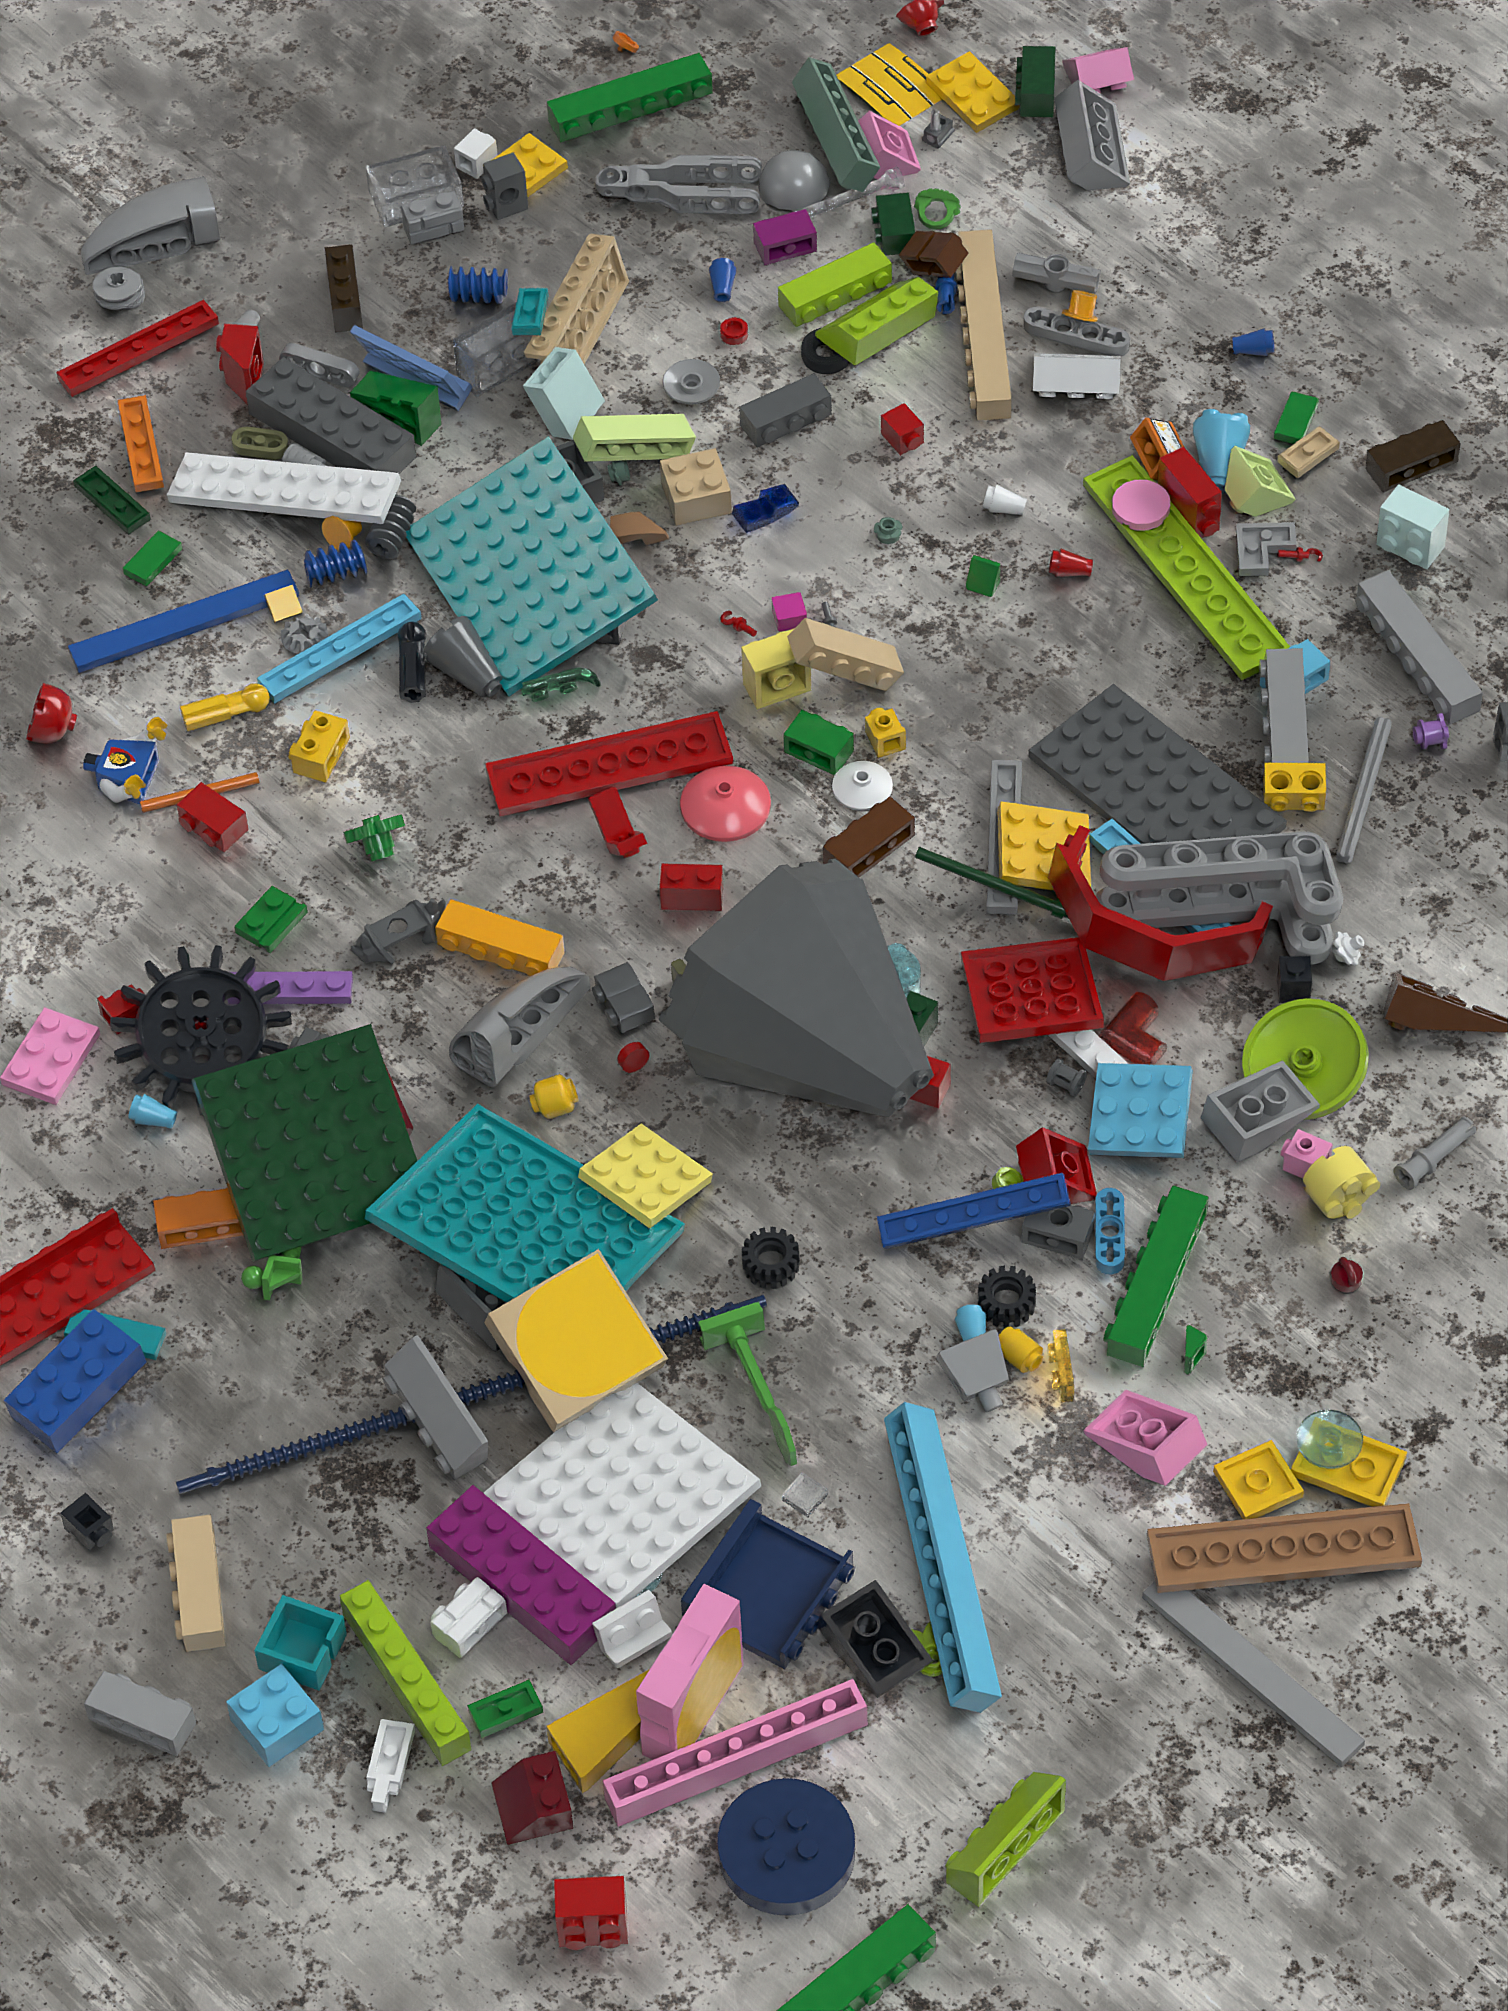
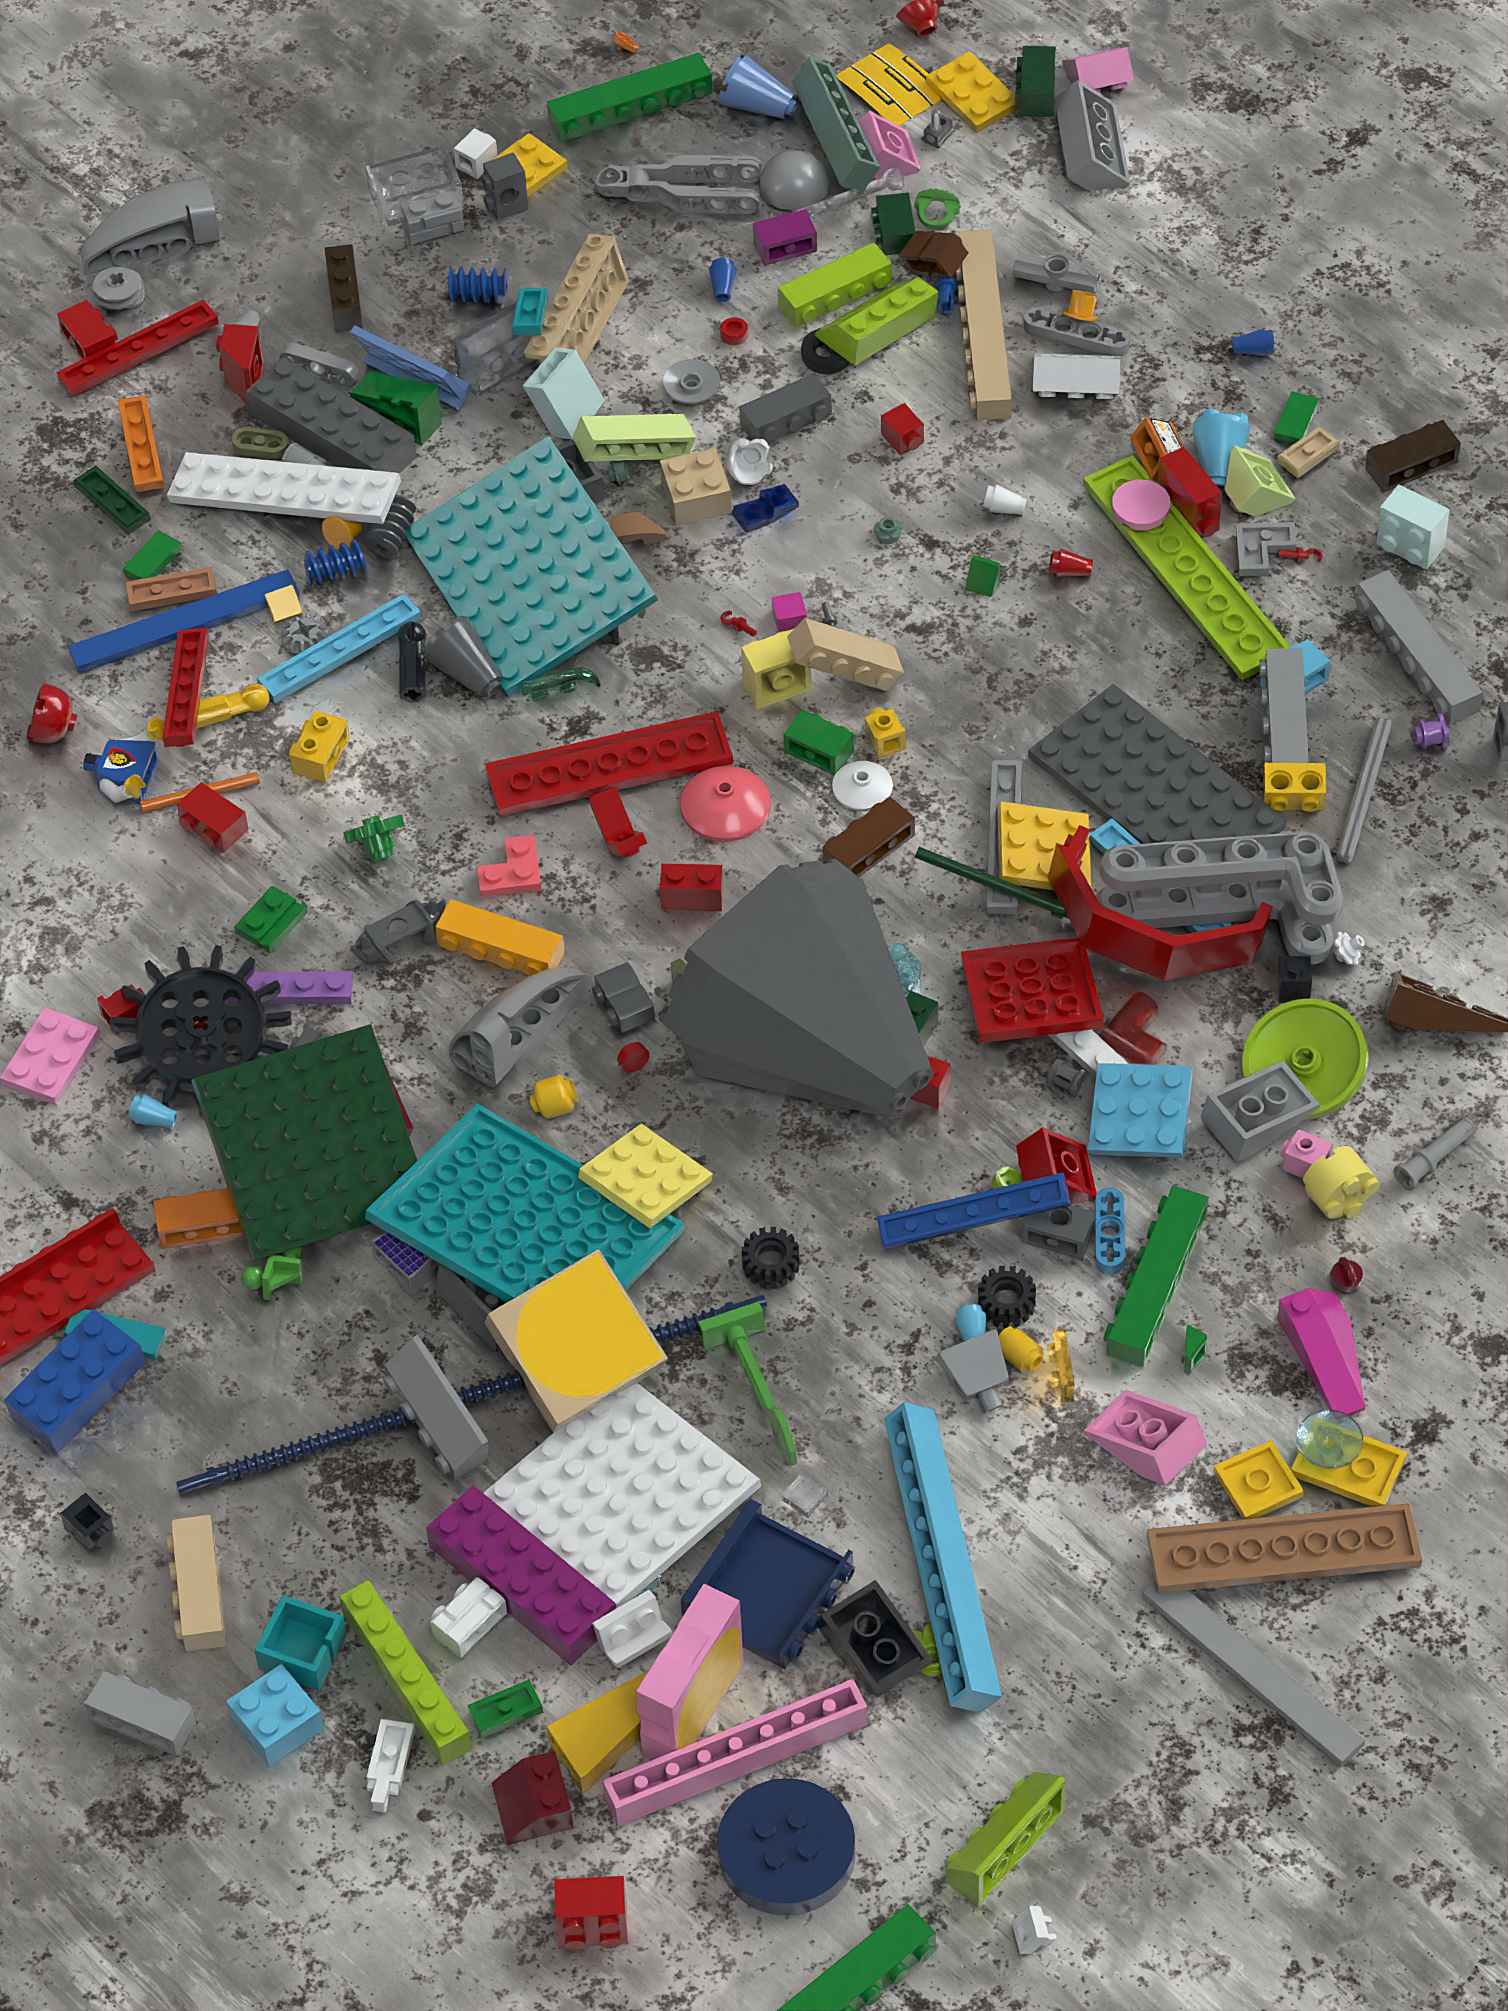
none -> red brick [57,299,118,360]
none -> nougat plate [125,567,217,612]
none -> red plate [162,627,209,747]
none -> torso [371,1232,440,1296]
none -> coral plate [477,835,542,898]
none -> medium blue cone [718,53,798,119]
none -> white hair [726,438,773,485]
none -> white tile [1012,1906,1057,1954]
none -> dark pink wedge [1277,1288,1365,1421]

